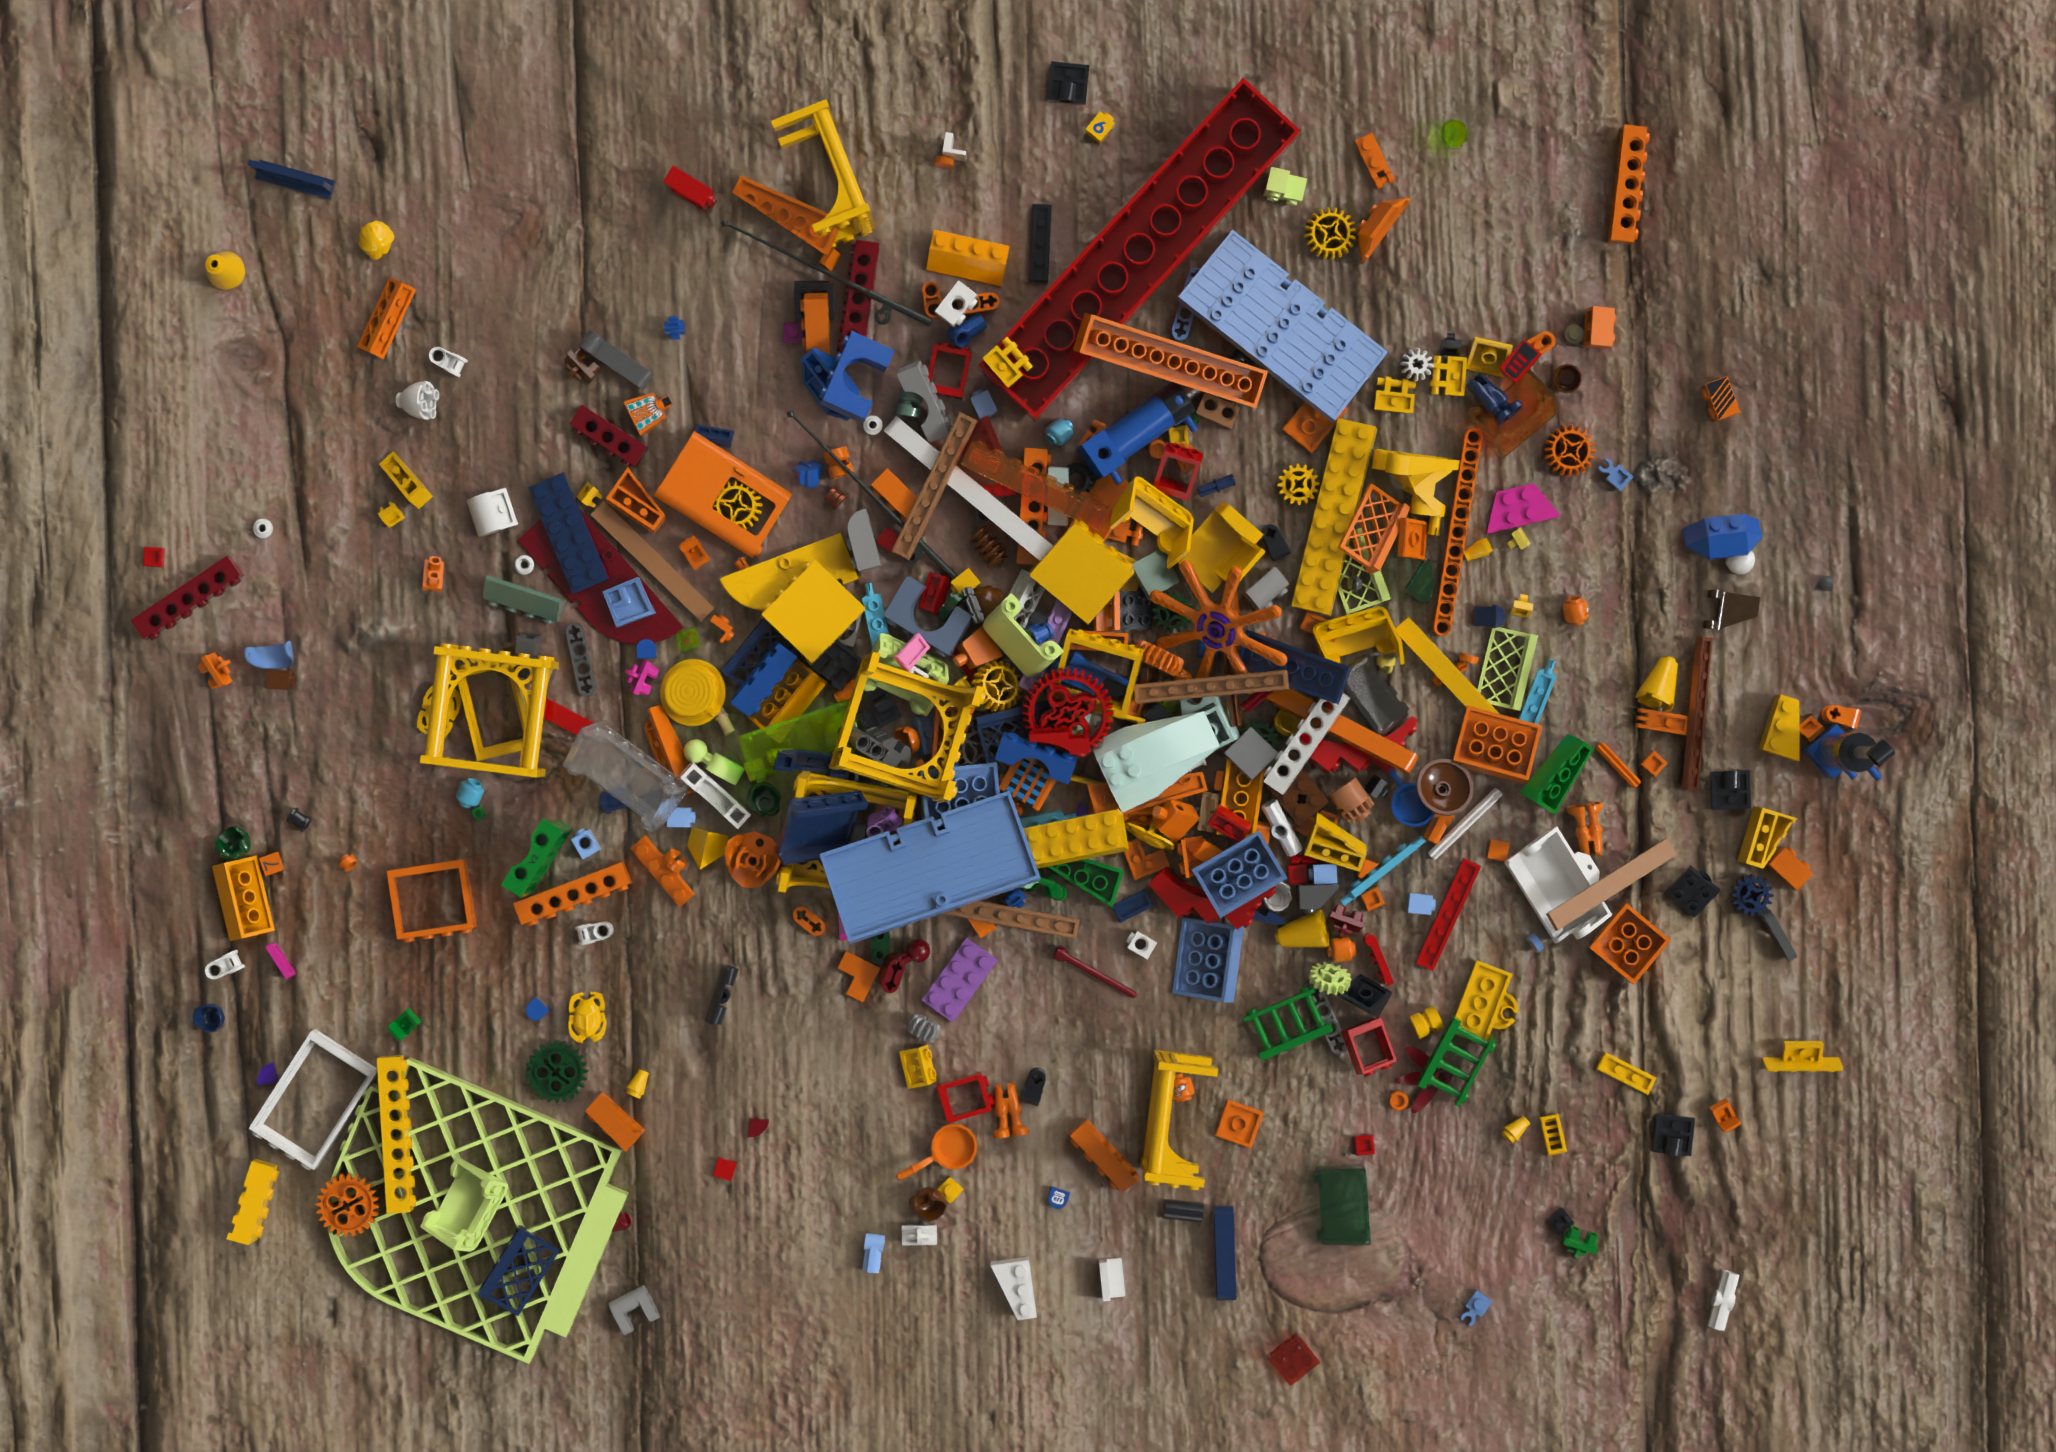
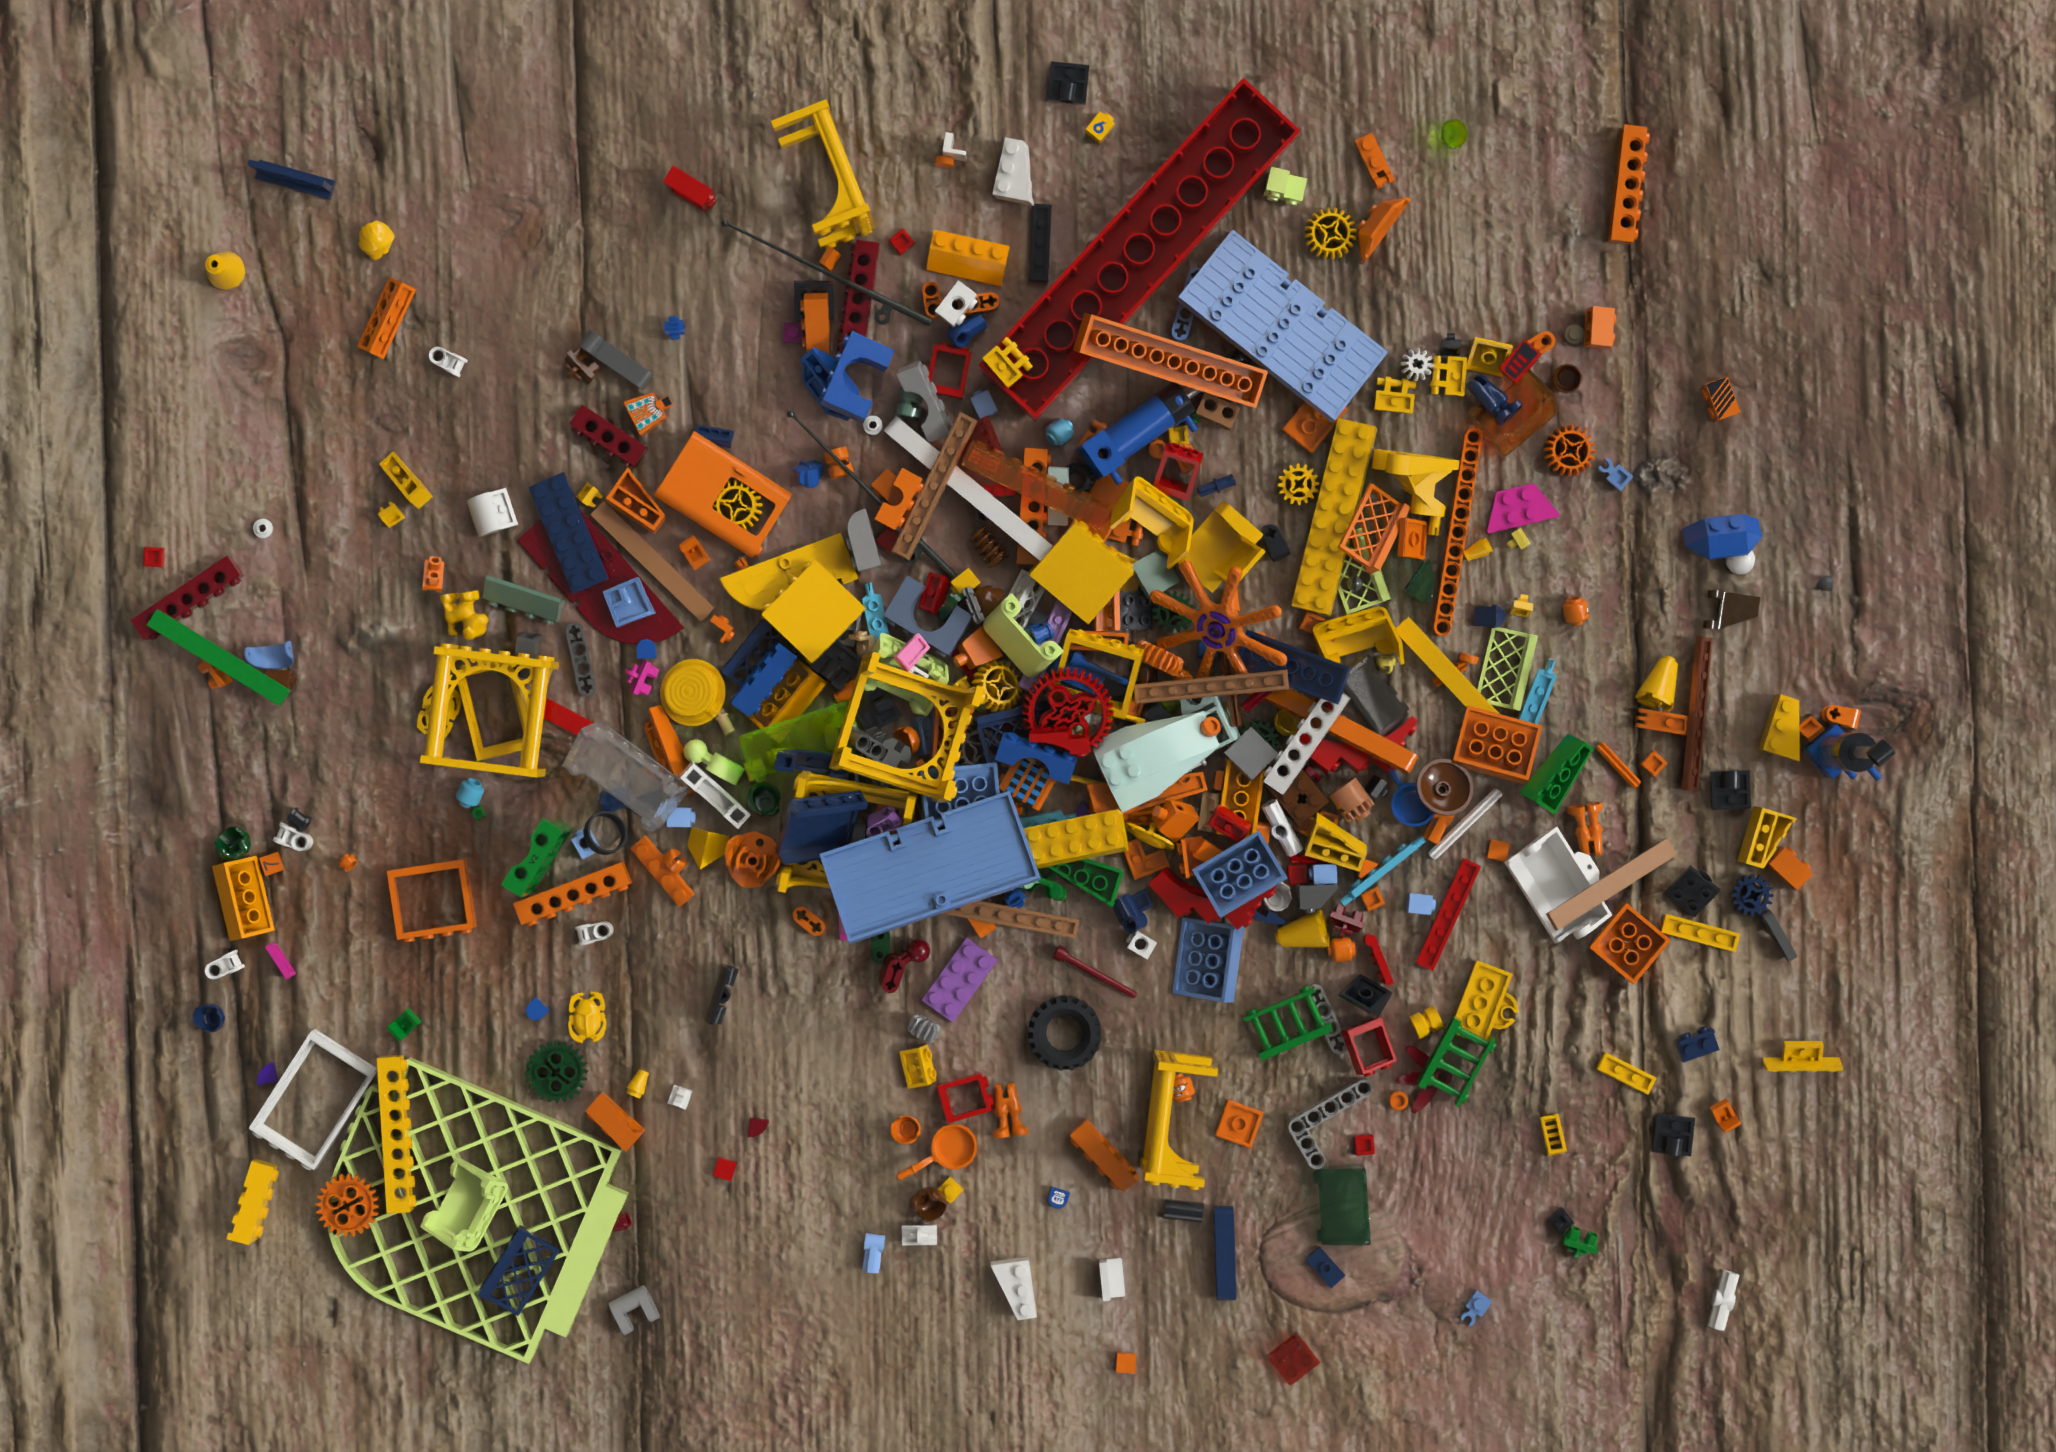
white piece [396,381,439,420] -> none
white plate [515,555,534,575] -> none
clear neon green slope [677,627,702,652] -> none
orange wing [732,175,840,256] -> none
copper wheel [824,485,848,509] -> none
orange tile [838,951,880,1002] -> none
black piece [1019,1067,1046,1107] -> none
light grey brick [1242,567,1289,611] -> none
yellowish green gear [1308,962,1351,995] -> none
yellow cone [1501,1116,1530,1144] -> none
medium blue tile [1526,934,1544,953] -> none
none -> green tile [147,609,291,707]
none -> white piece [273,822,313,851]
none -> yellow animal [439,590,489,640]
none -> black tyre [583,811,627,855]
none -> white tile [668,1084,692,1110]
none -> tan bracket [849,631,875,658]
none -> orange arch [874,468,924,530]
none -> red tile [888,228,915,256]
none -> orange hair [890,1115,921,1145]
none -> white wedge [992,137,1034,206]
none -> black tyre [1028,995,1102,1071]
none -> dark blue piece [1114,893,1148,934]
none -> orange tile [1116,1352,1136,1374]
none -> orange tile [1200,717,1221,737]
none -> light grey beam [1287,1078,1373,1169]
none -> dark red tile [1304,766,1322,783]
none -> dark blue plate [1305,1246,1346,1288]
none -> yellow plate [1660,914,1740,952]
none -> dark blue bracket [1674,1026,1720,1063]

